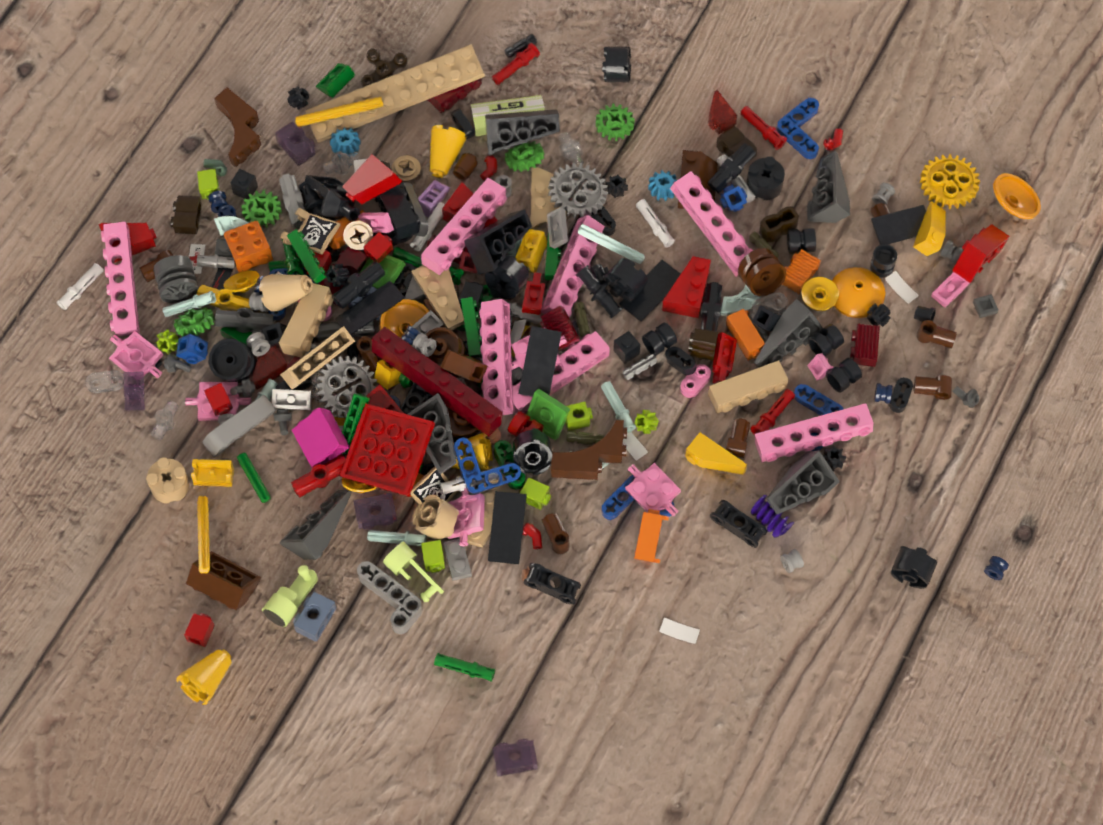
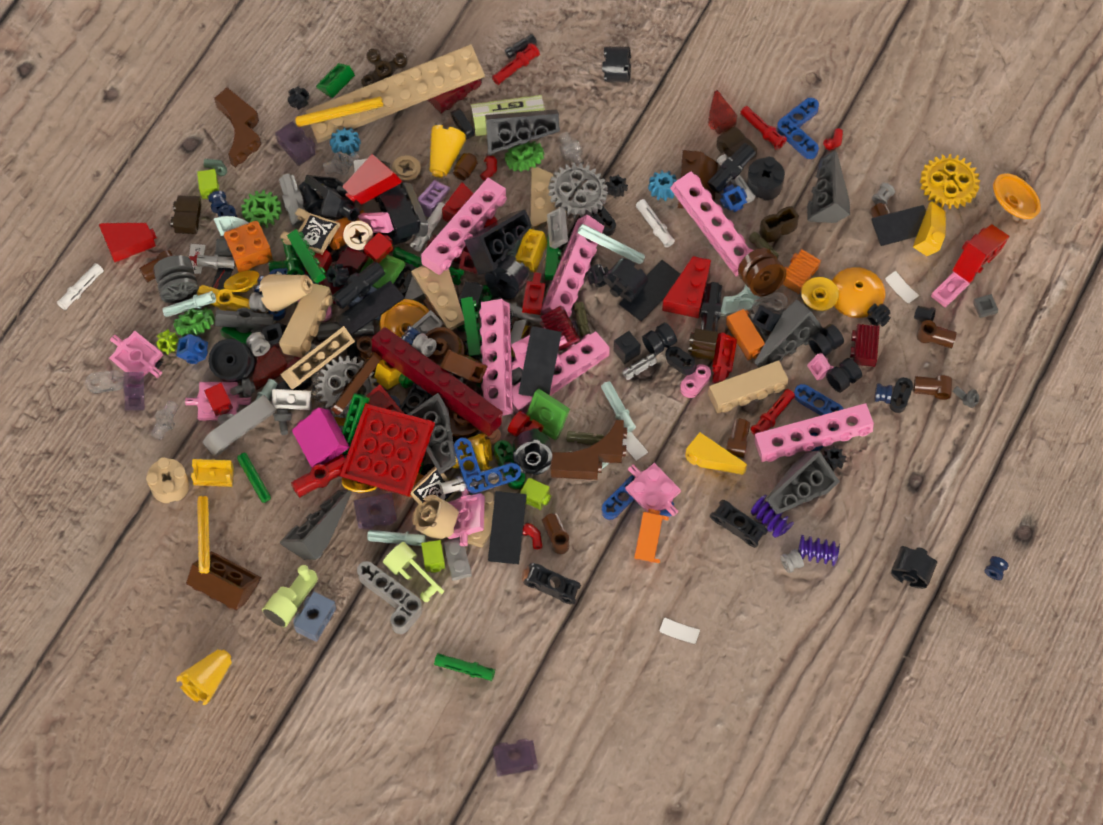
bright pink brick [101,222,140,337] -> none
dark grey plate [164,354,192,373] -> none
red brick [184,613,215,647] -> none
black brick [230,169,258,199] -> none
light grey bush [495,175,512,198] -> none
lime brick [565,401,593,431] -> none
black piece [576,265,623,319] -> none
bright green gear [595,104,634,141] -> none
lime gear [634,410,659,434] -> none
black wheel [787,228,816,254] -> none
black wheel [870,244,897,278] -> none
dark grey wheel [940,240,964,264] -> none
none -> reddish brown beam [330,351,382,415]
none -> dark purple piece [798,535,840,566]

